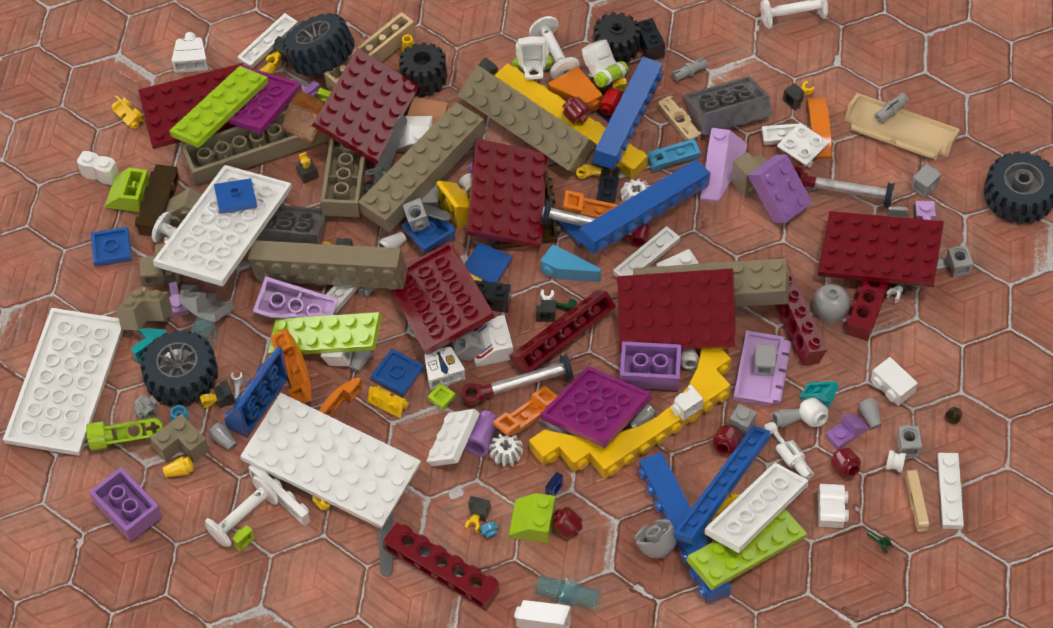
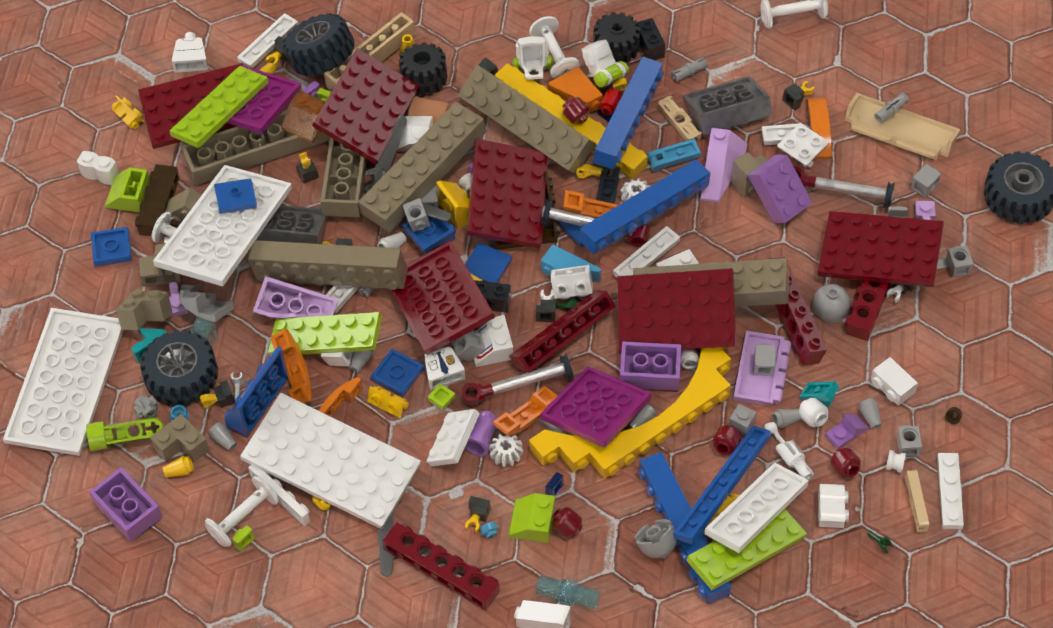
white brick [671,385,703,421] -> none
none -> white brick [551,265,593,299]

